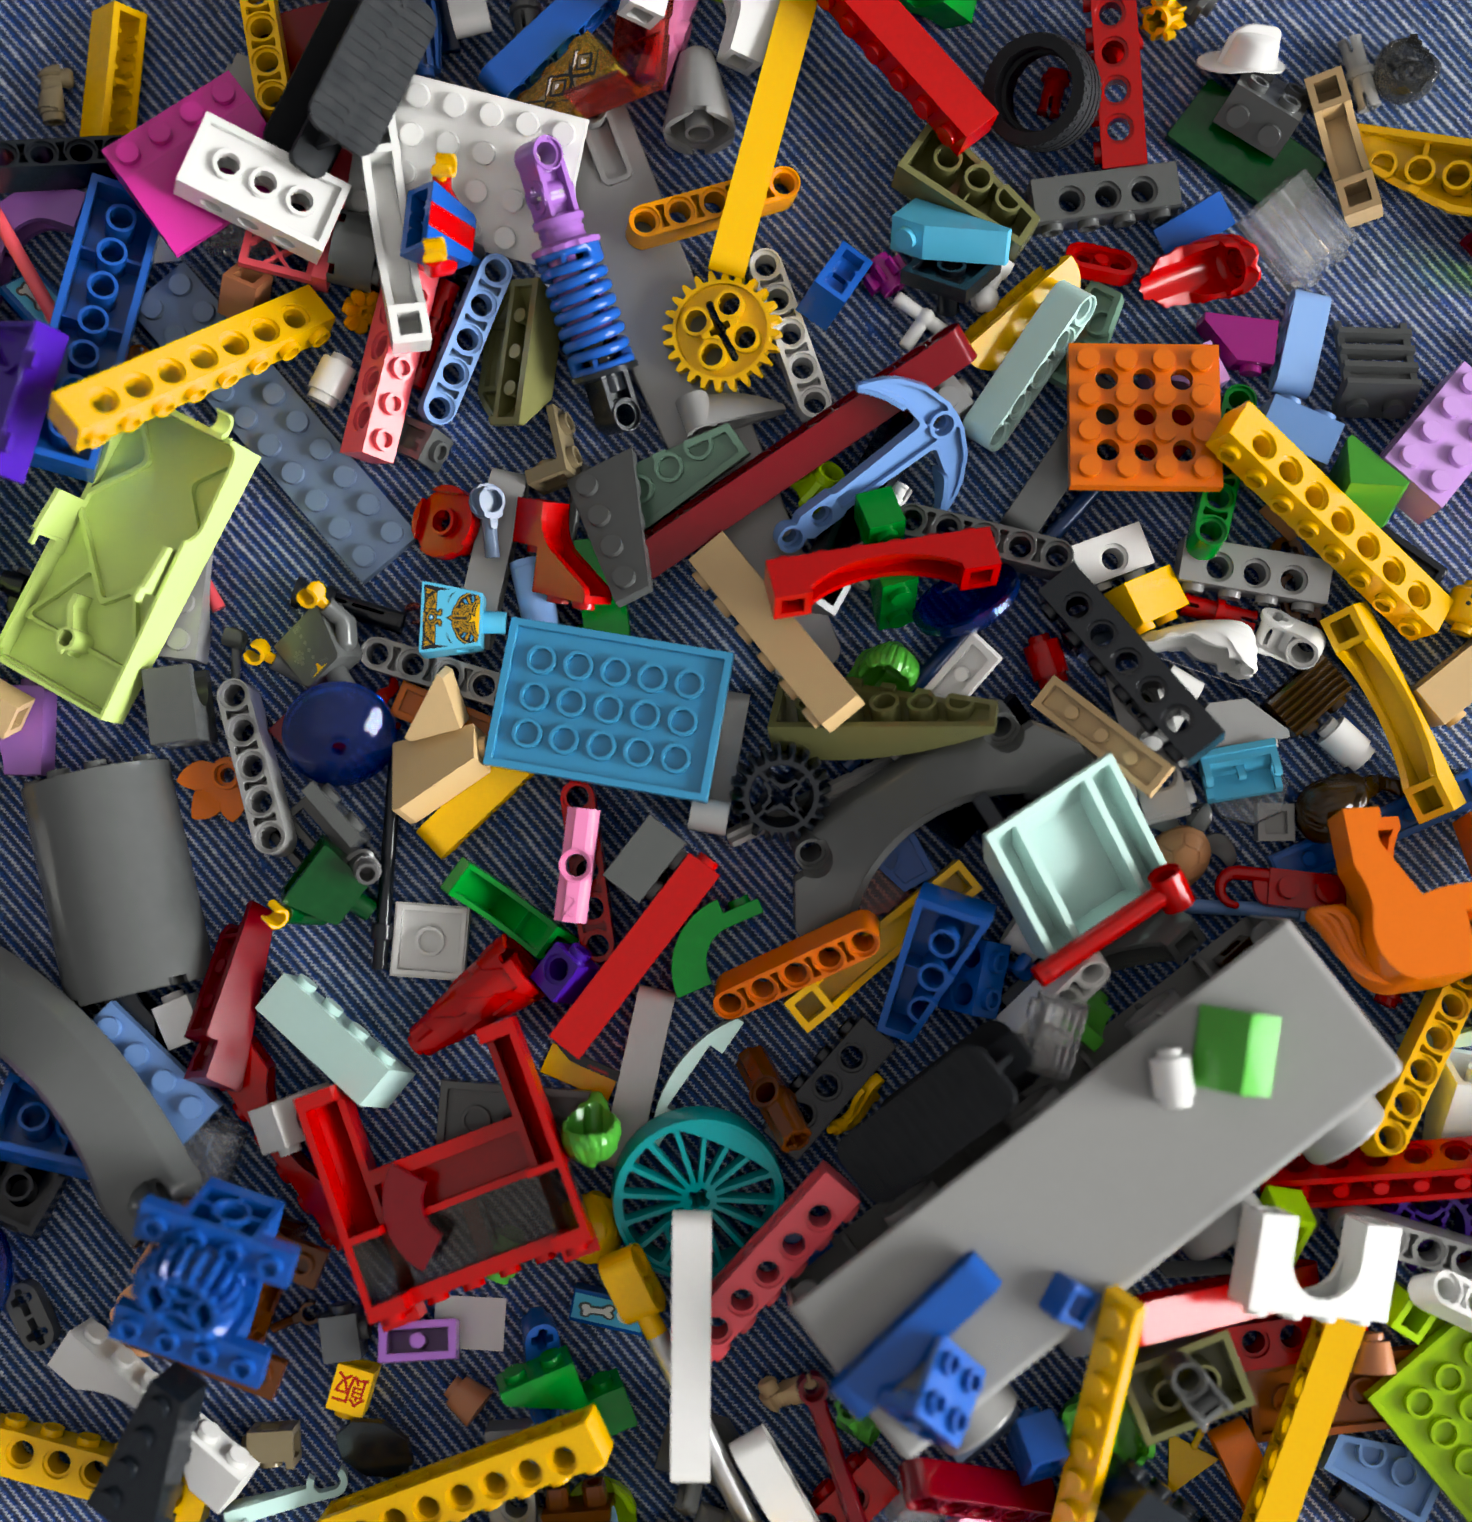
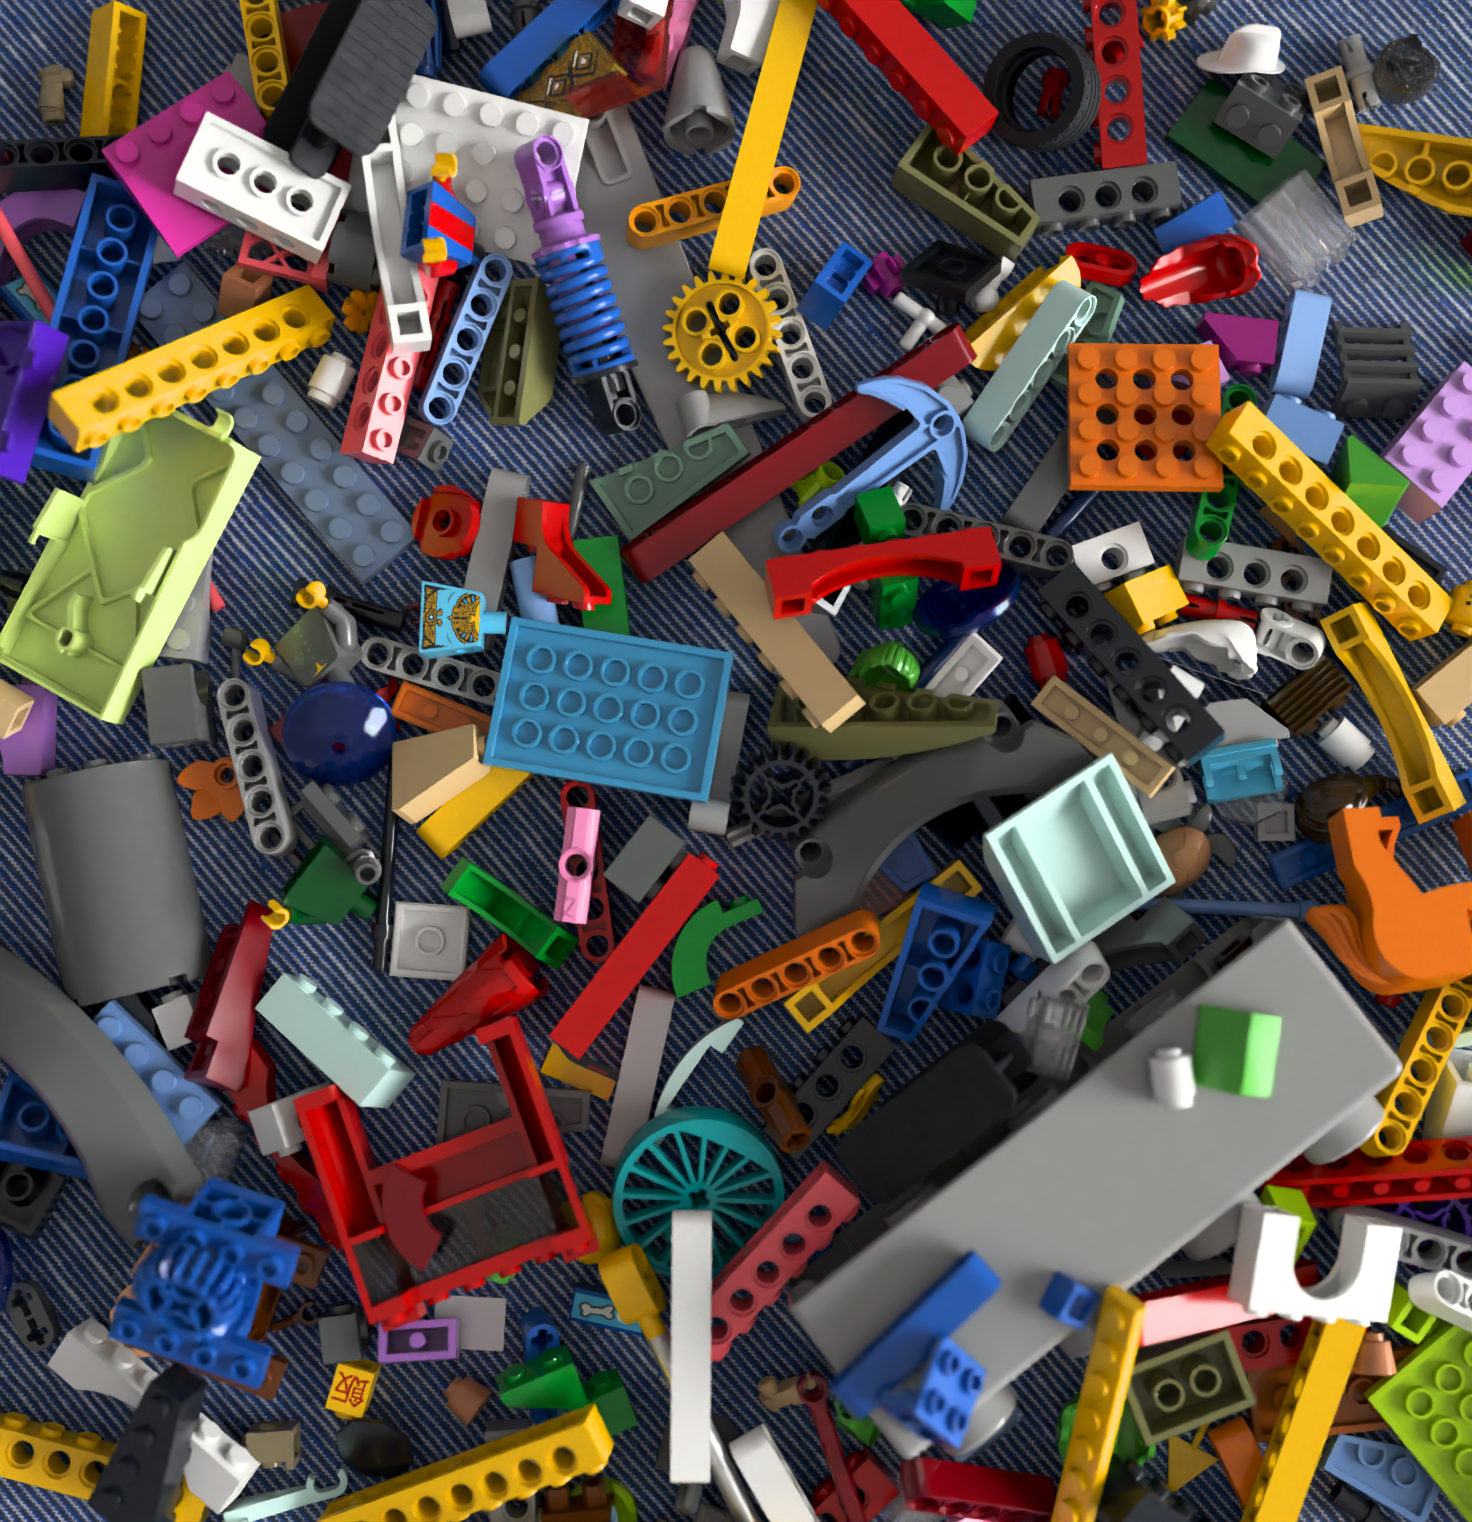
tan slope [404,666,469,742] -> none
sand blue plate [469,483,506,558] -> none
dark tan bracket [524,404,583,495] -> none
dark purple brick [530,942,600,1003] -> none
bright green hair [561,1091,622,1169] -> none
dark grey wing [566,447,653,608] -> none
medium azure slope [890,198,1012,266] -> none
blue brick [1005,1407,1070,1487] -> none
red piece [1030,863,1195,988] -> none
dark grey piece [1161,1351,1235,1433] -> none
red plate [1214,865,1347,911] -> none

